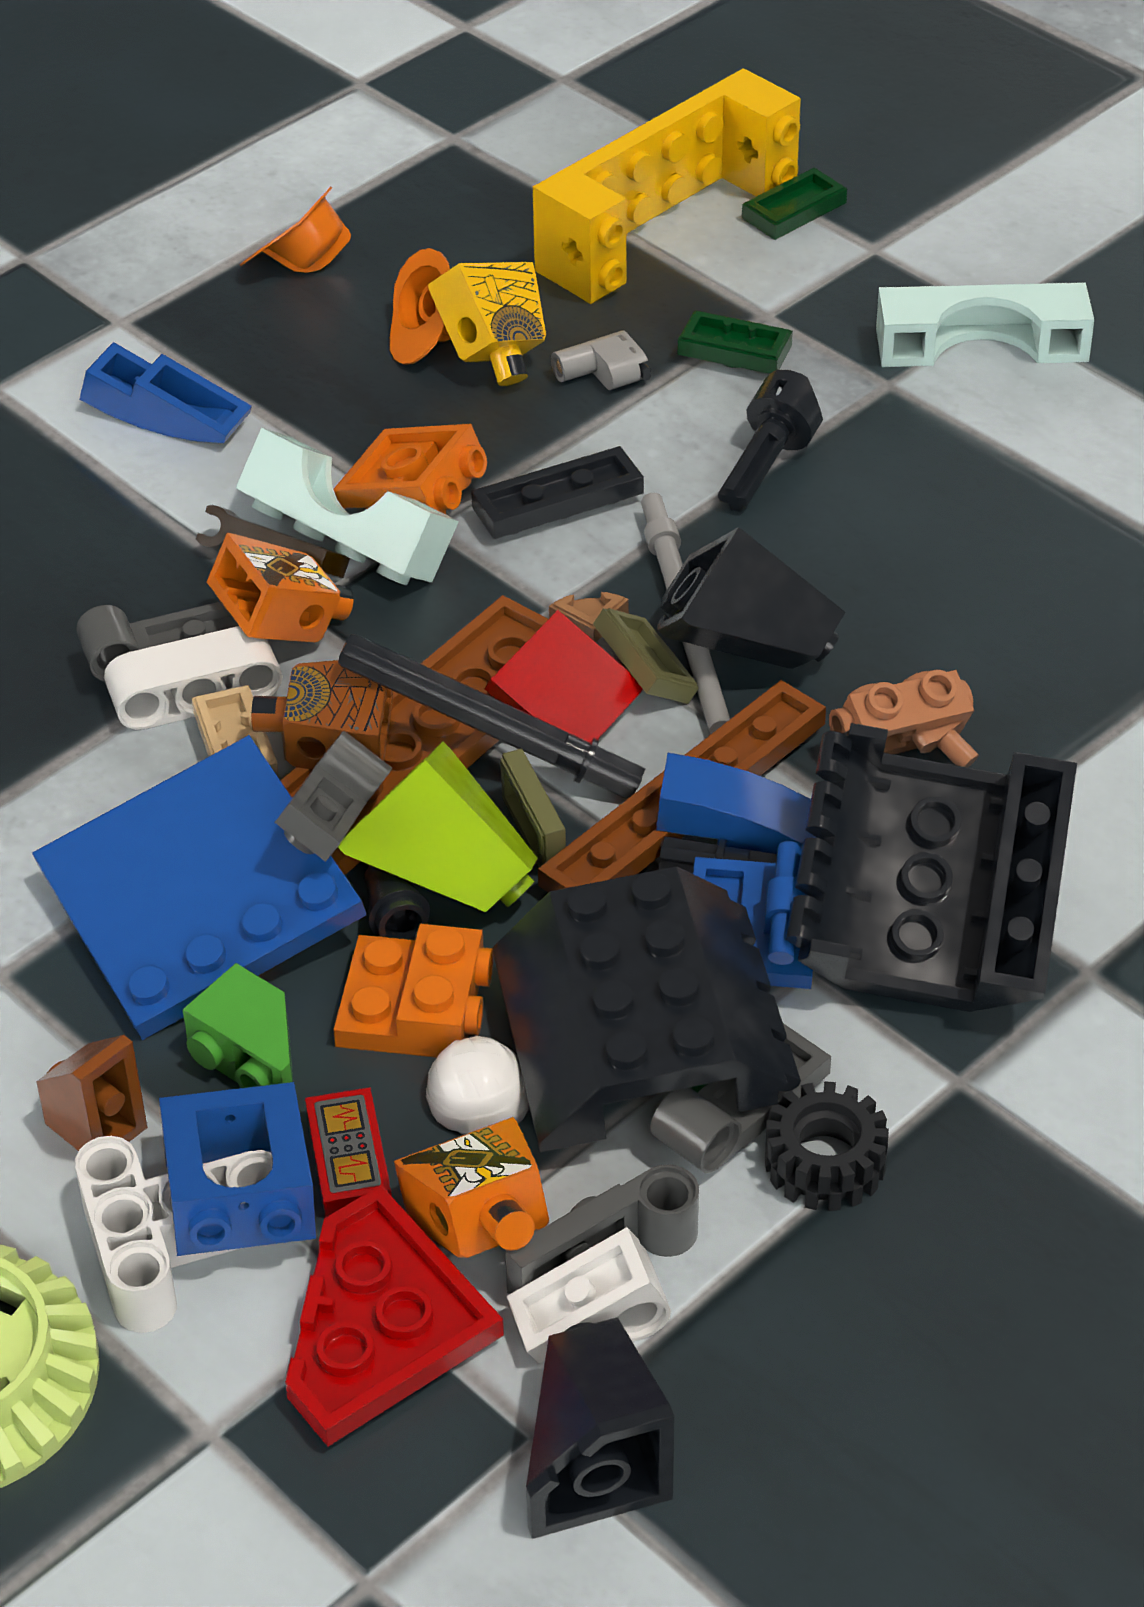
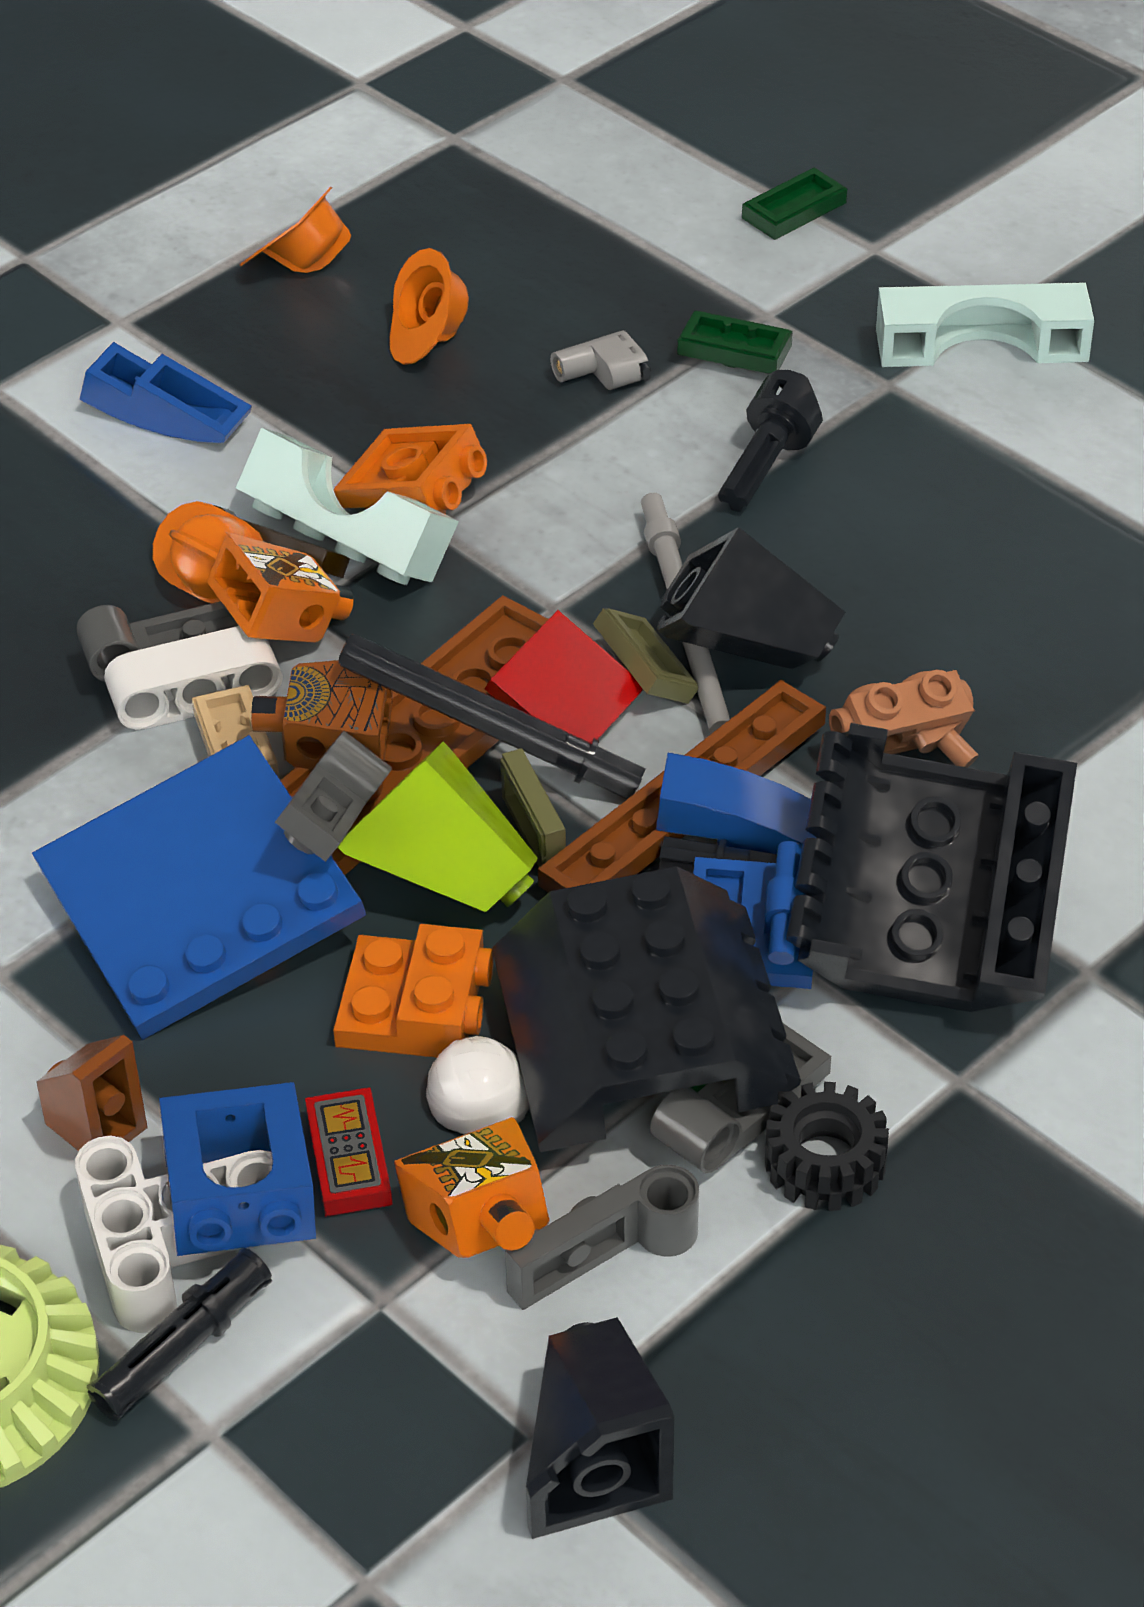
bright green slope [183,963,293,1088] -> none
red plate [285,1185,504,1447] -> none
black cone [364,865,430,940] -> none
yellow torso [428,262,546,386] -> none
black plate [471,446,644,539] -> none
white plate [506,1227,671,1364] -> none
yellow plate [533,68,801,304] -> none
medium nougat tile [549,592,629,642] -> none
none -> black pin [87,1248,272,1421]
none -> orange piece [153,501,264,604]

